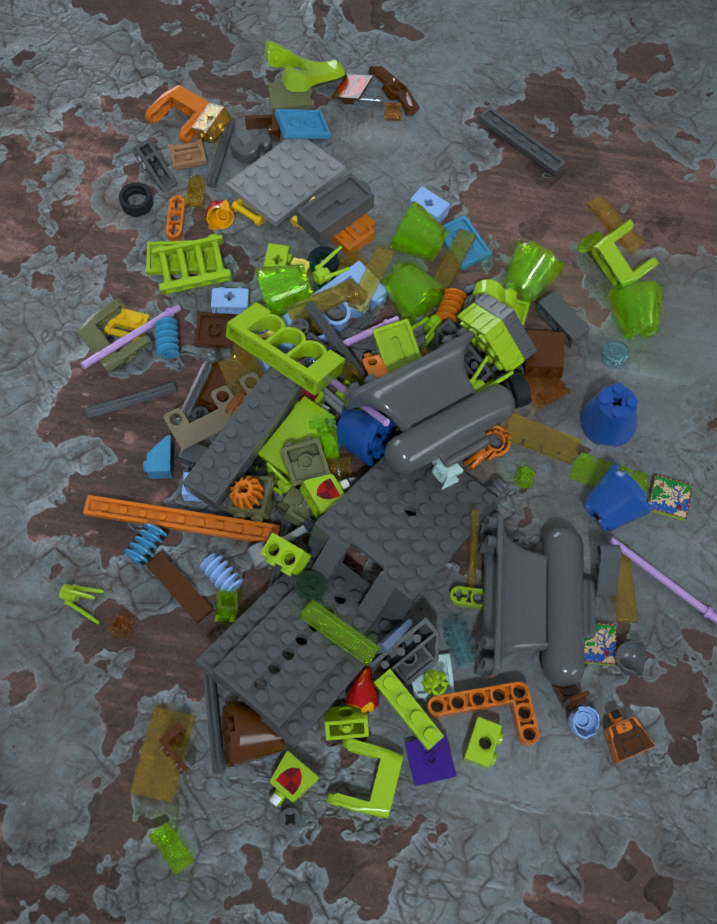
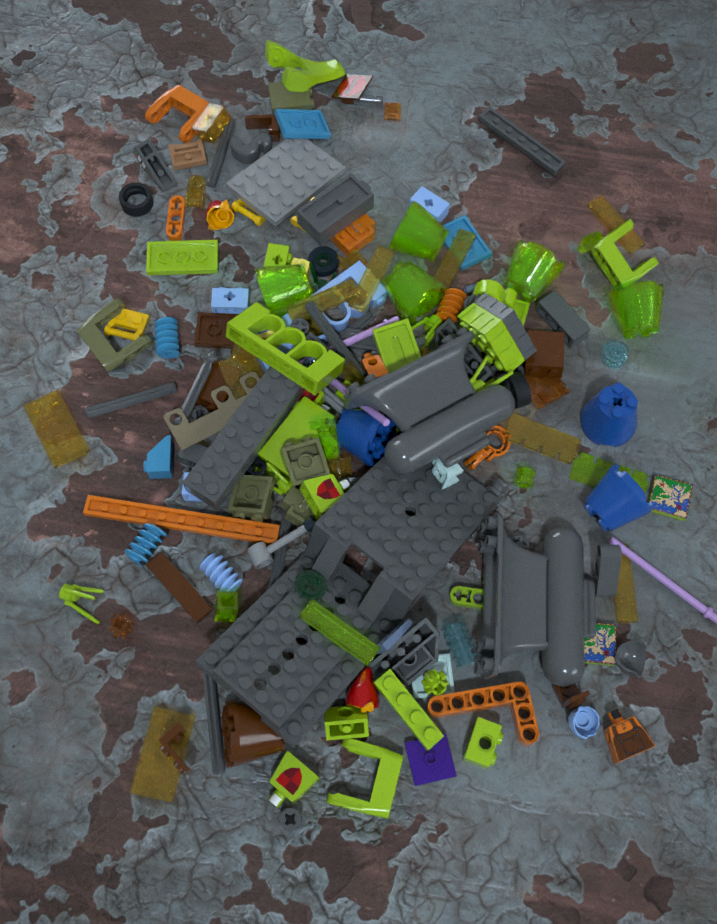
lavender bar [80,304,181,369] -> none
clear neon green bracket [148,822,194,874] -> none
lime fence [151,234,232,295] -> none
clear orange plate [225,391,244,416] -> none
orange gear [229,475,264,510] -> none
lime brick [260,532,311,577] -> none
lime plant [312,245,350,285] -> none
reddish brown plate [368,66,420,115] -> none
clear yellow bar [467,509,480,588] -> none
none -> clear yellow plate [23,389,90,469]

